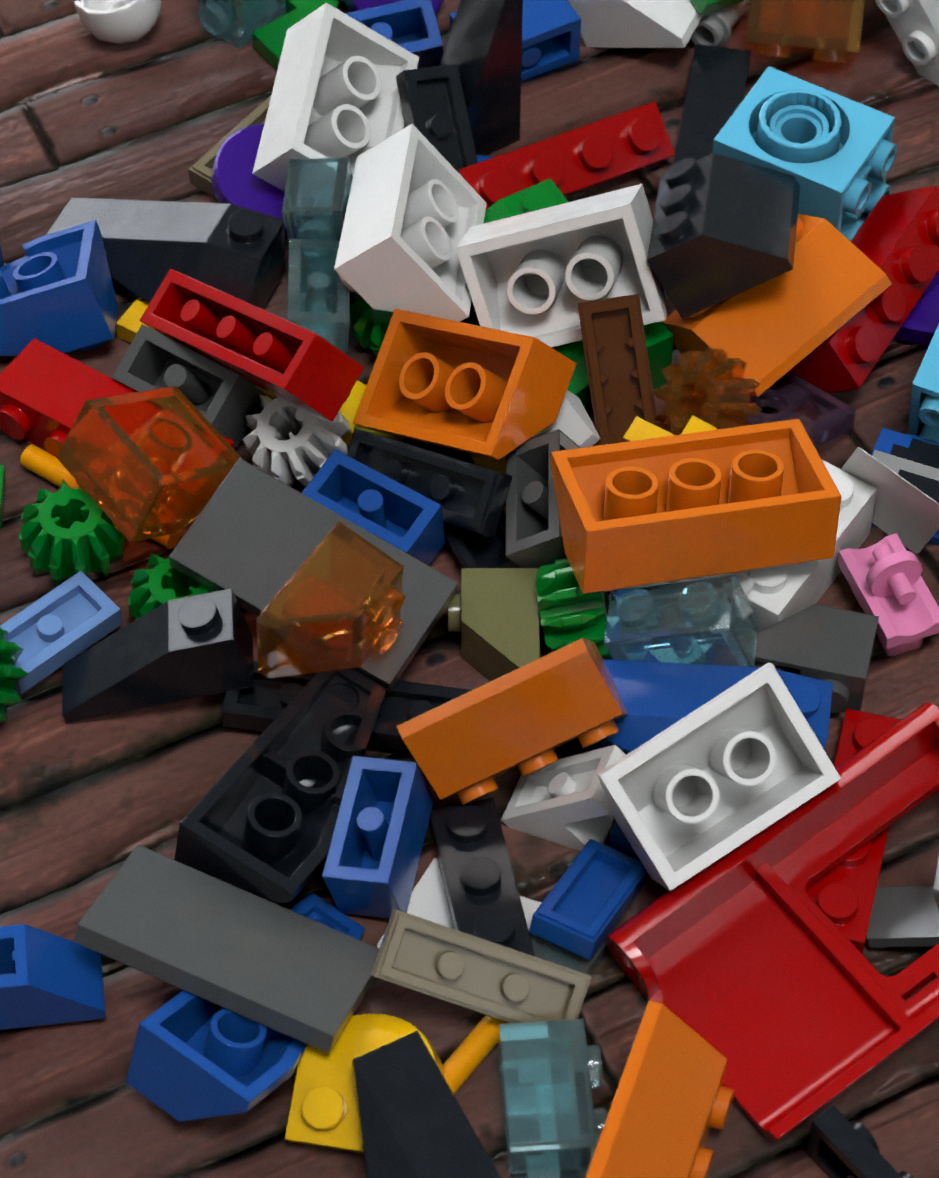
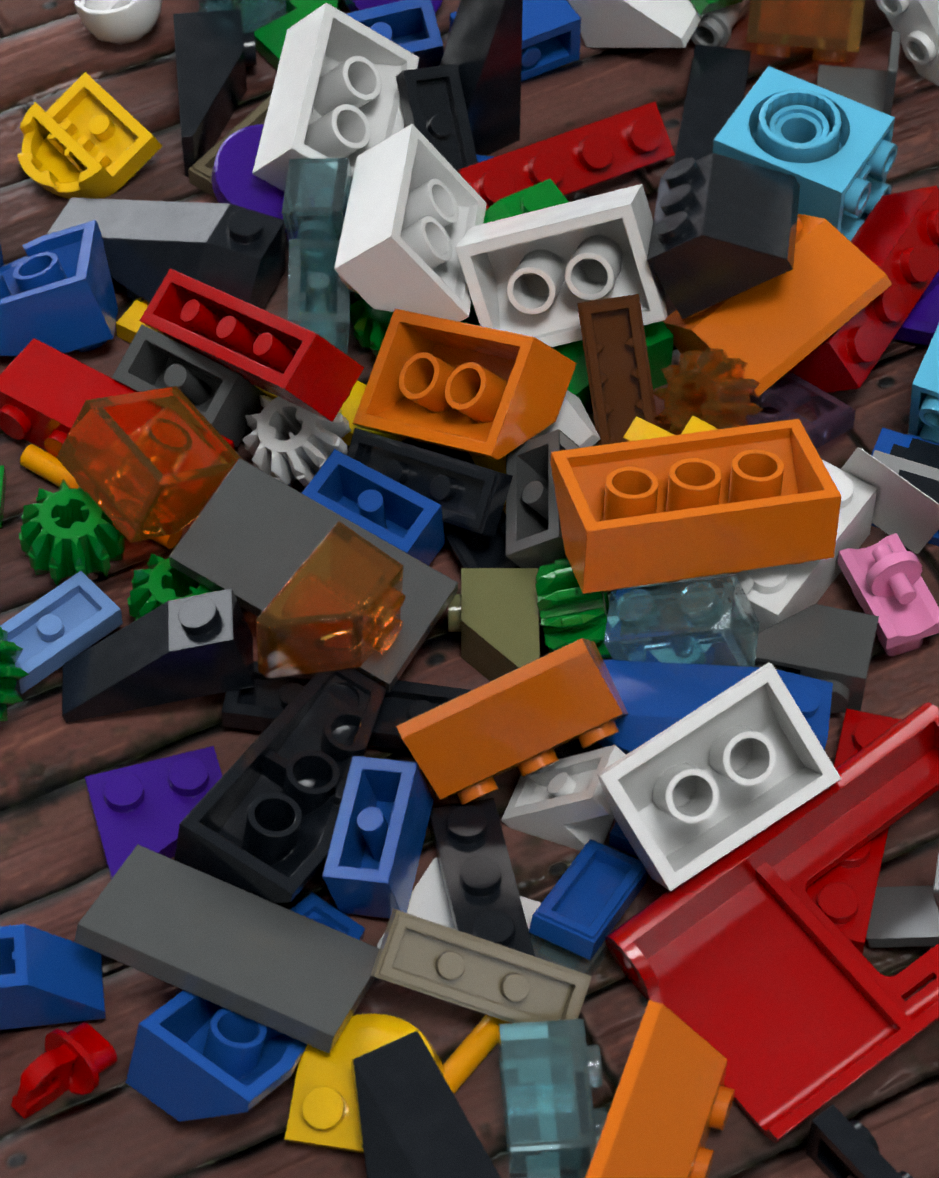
none -> red piece [11,1022,117,1119]
none -> yellow slope [17,72,162,199]
none -> dark purple wing [85,746,222,879]
none -> black slope [173,9,257,177]
none -> dark grey bracket [817,31,901,116]

